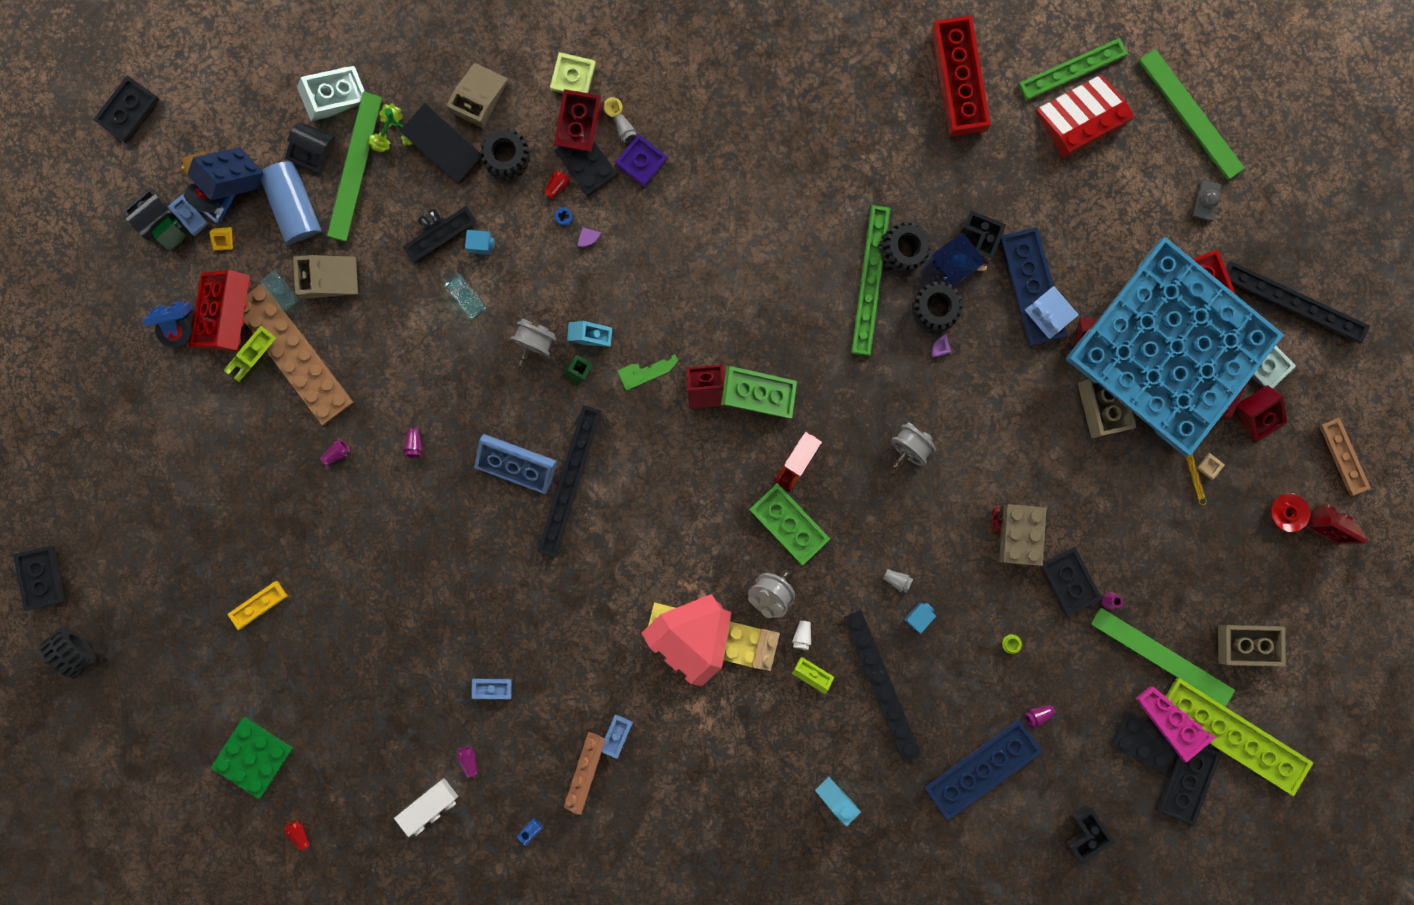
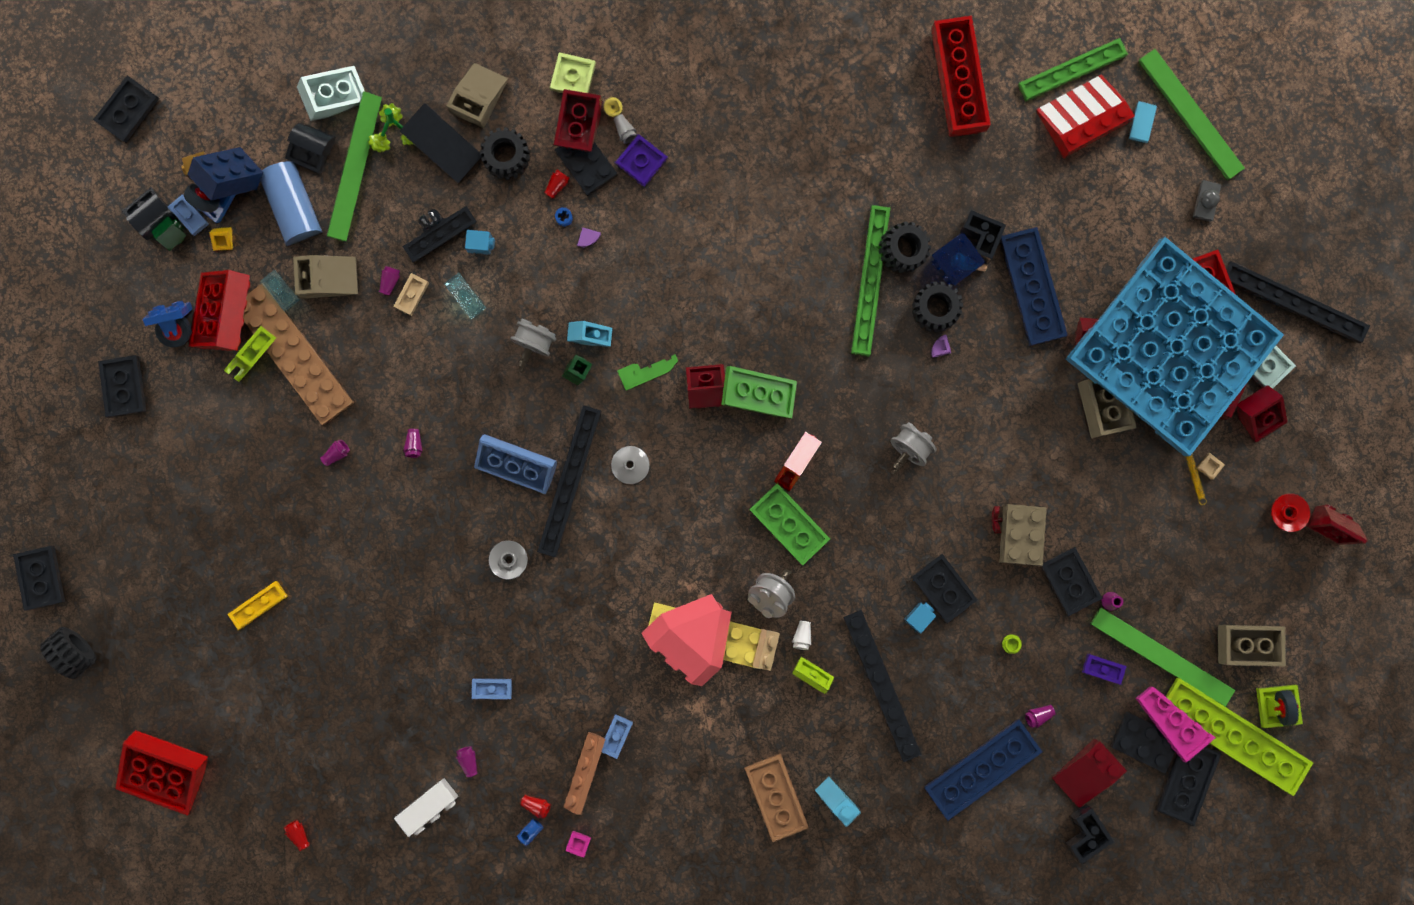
green plate [211,717,293,799] -> none
light grey cone [883,569,913,593] -> none
light blue hinge [1025,286,1079,339] -> none
medium nougat plate [1319,418,1371,496] -> none
none -> black plate [98,355,146,418]
none -> red slope [115,730,208,816]
none -> magenta cone [379,266,400,295]
none -> tan plate [393,273,429,316]
none -> light grey dish [489,541,528,579]
none -> red cone [520,795,551,819]
none -> dark pink plate [565,831,591,858]
none -> light grey dish [611,446,649,484]
none -> medium nougat tile [744,754,809,842]
none -> black plate [911,554,978,623]
none -> dark red slope [1052,739,1127,808]
none -> dark purple plate [1082,654,1126,685]
none -> medium azure tile [1128,101,1157,143]
none -> lime plate [1256,685,1303,728]

